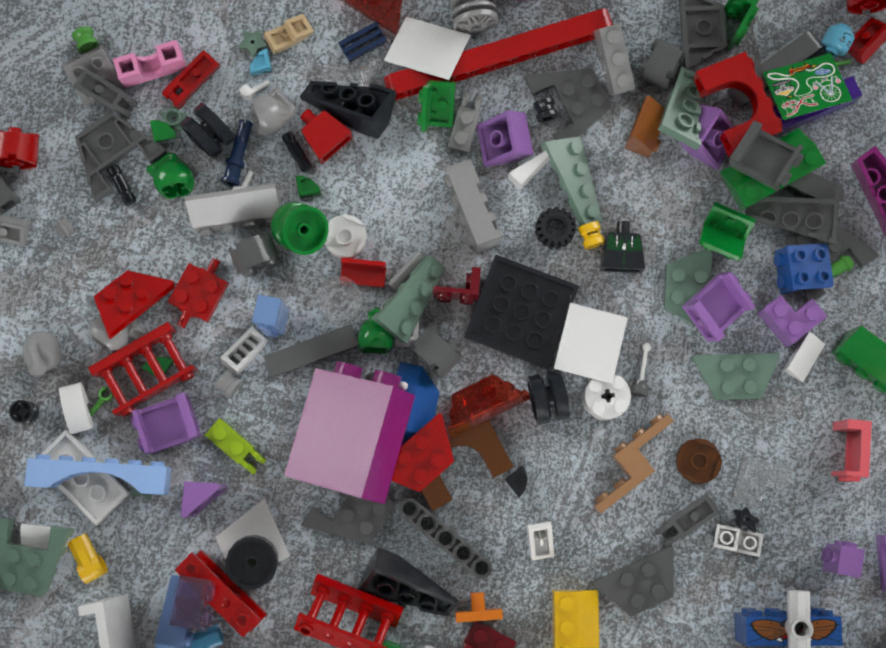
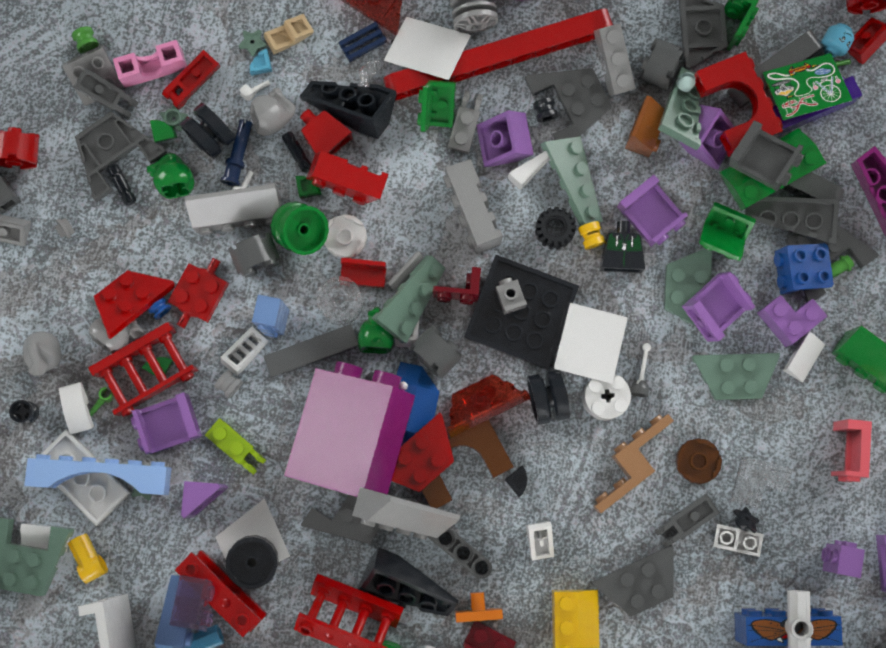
none -> blue bush [148,298,171,320]
none -> red wedge [306,151,389,205]
none -> light grey slope [352,487,460,540]
none -> light grey brick [495,278,527,315]
none -> medium lavender panel [617,175,688,247]
none -> light aqua hinge [676,72,696,92]

